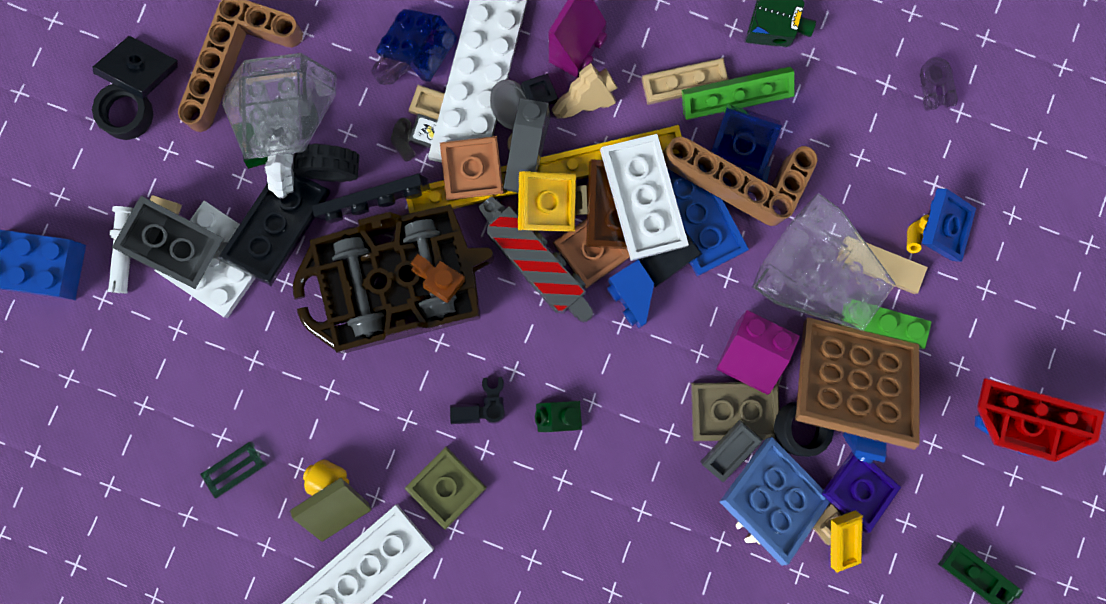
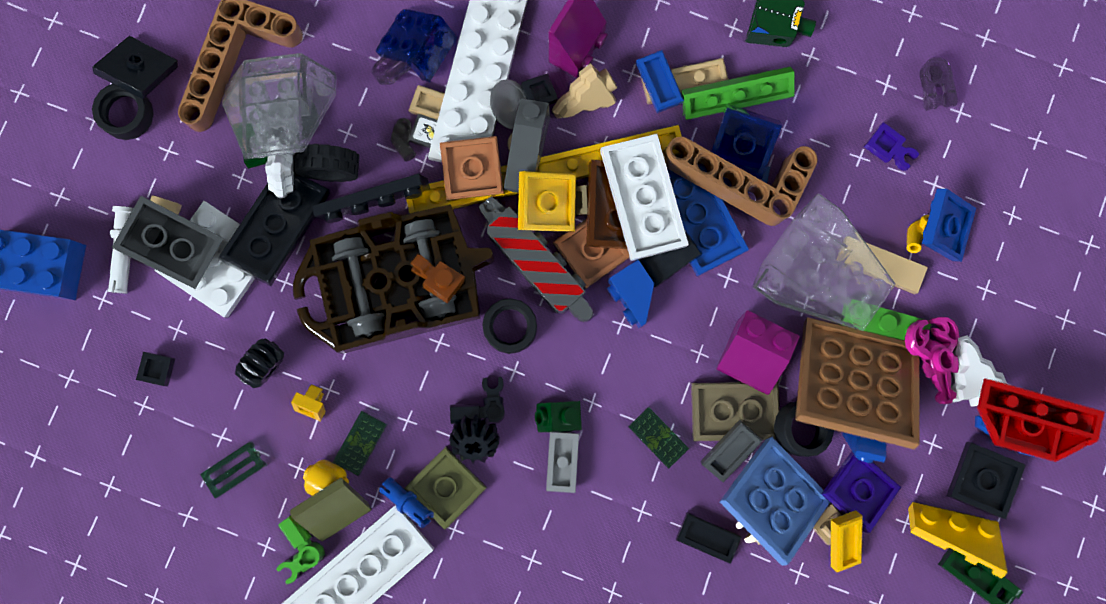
none -> black plate [136,352,175,386]
none -> black gear [235,338,284,389]
none -> bright green bar [276,516,325,584]
none -> yellow tile [291,384,326,422]
none -> clear green tile [333,411,388,476]
none -> blue pin [379,477,434,528]
none -> black gear [449,414,500,464]
none -> black tyre [482,298,537,354]
none -> light grey plate [546,432,579,493]
none -> clear green tile [628,407,689,469]
none -> blue tile [636,50,684,113]
none -> black tile [676,512,742,564]
none -> dark purple plate [864,122,919,171]
none -> dark pink animal [905,317,959,404]
none -> yellow wing [908,502,1007,578]
none -> black plate [946,442,1026,519]
none -> white rock [951,335,1007,407]

